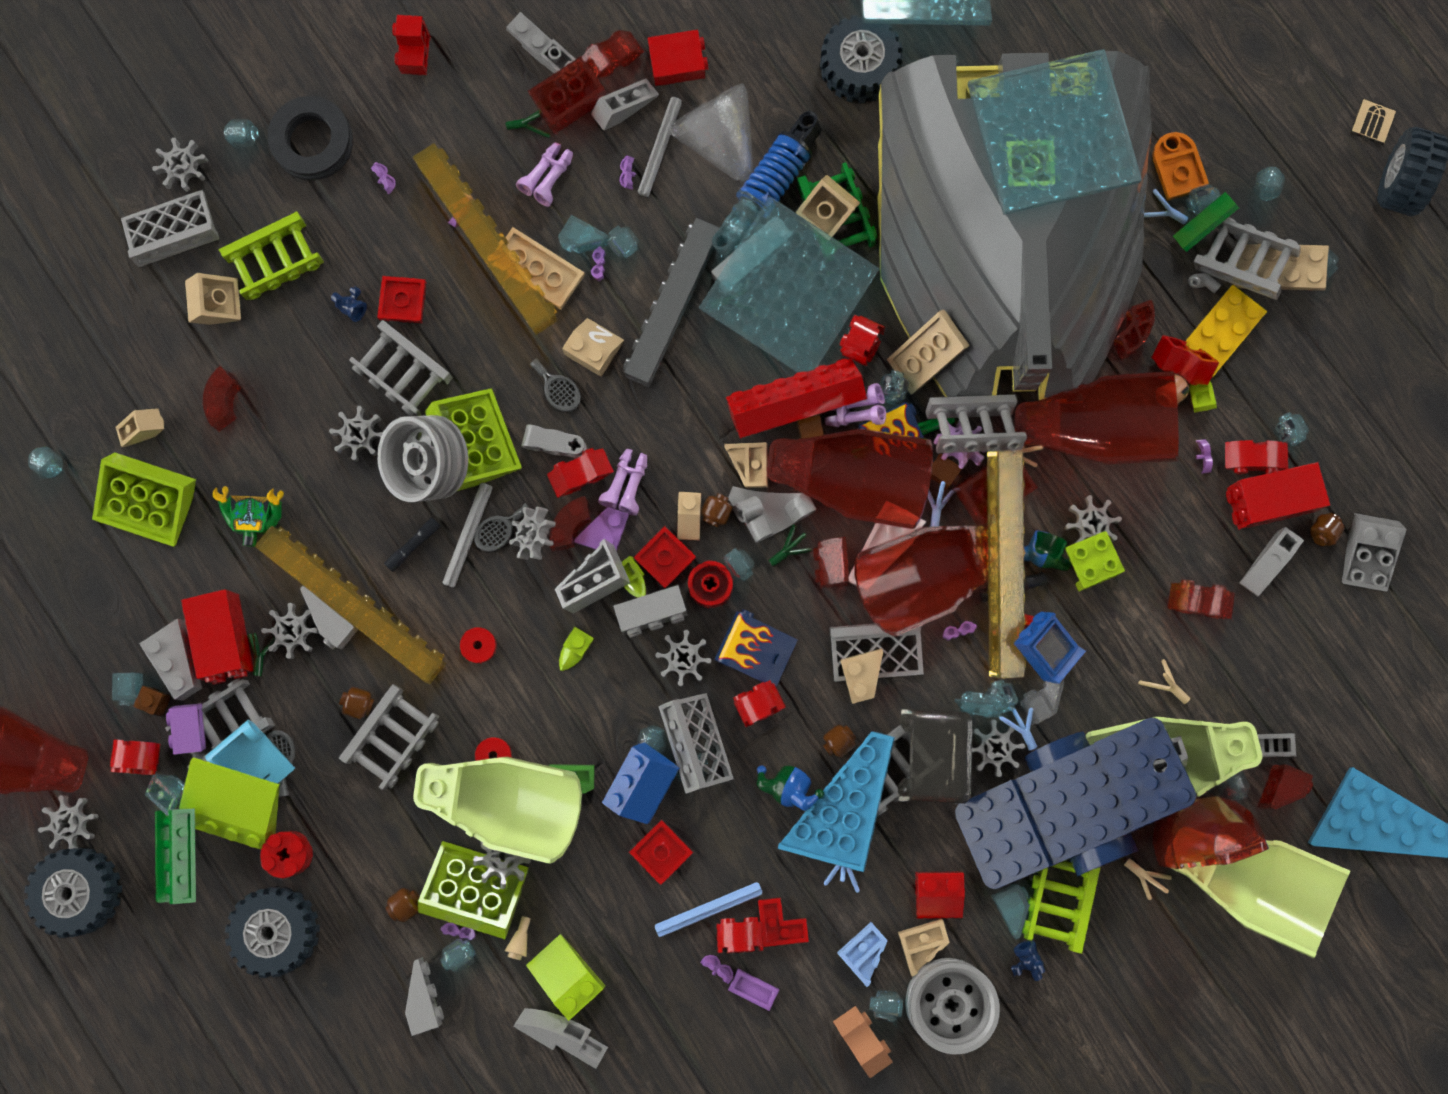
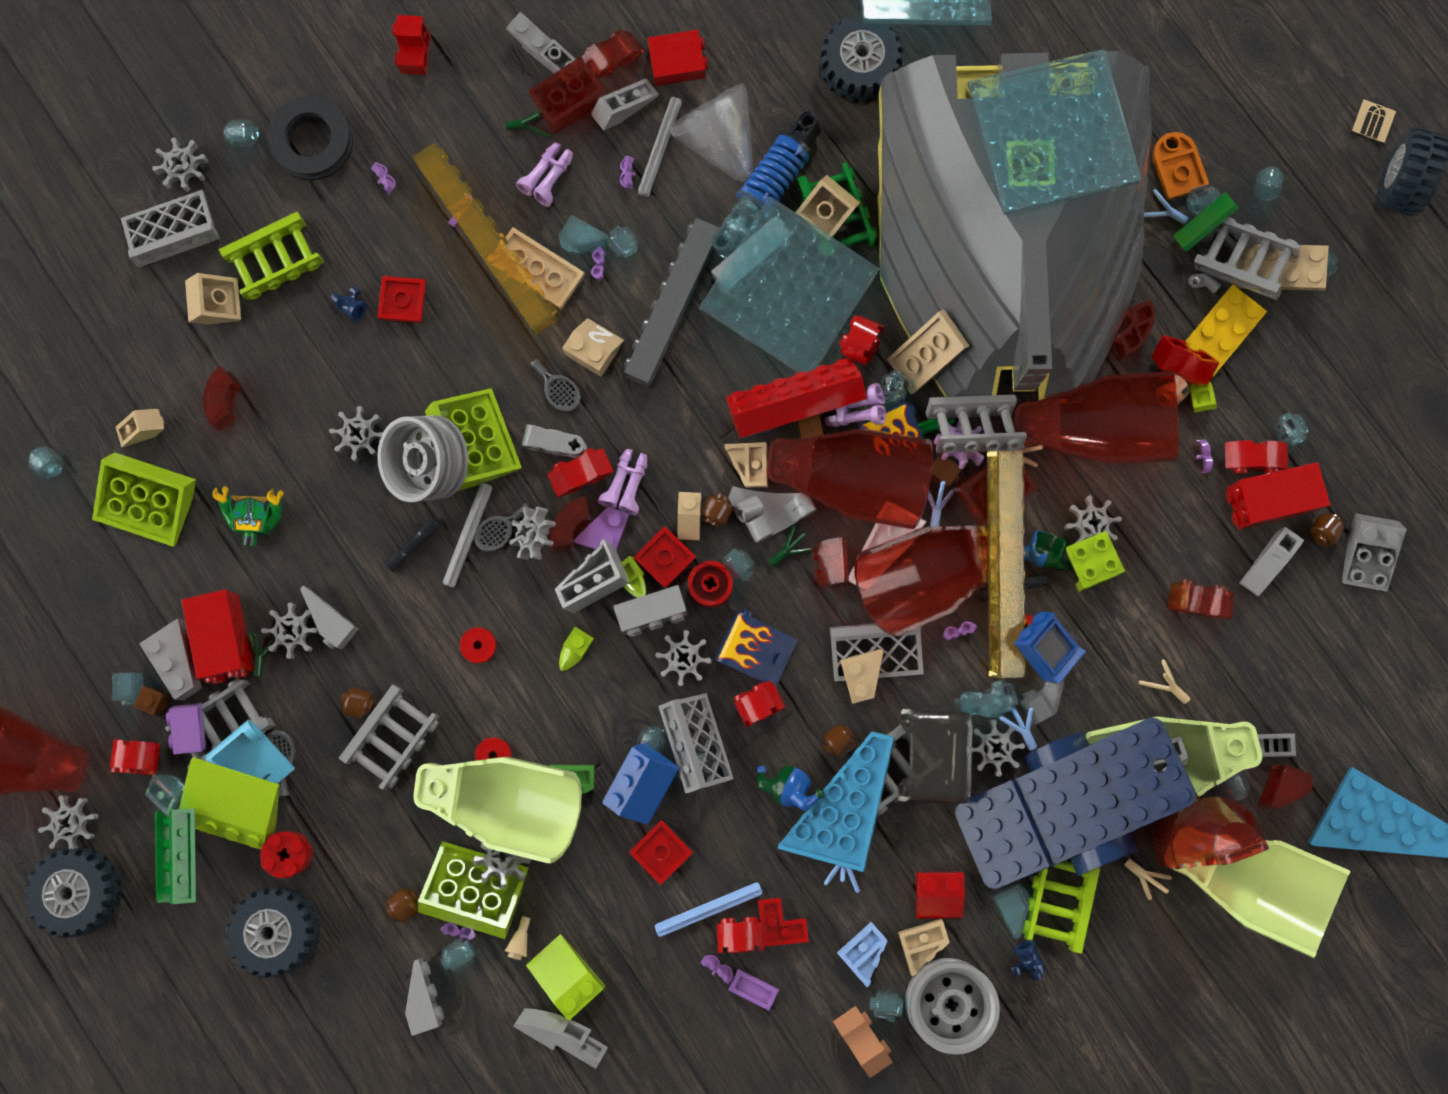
clear yellow brick [255,526,447,684] -> none
light grey fence [349,320,453,416] -> none

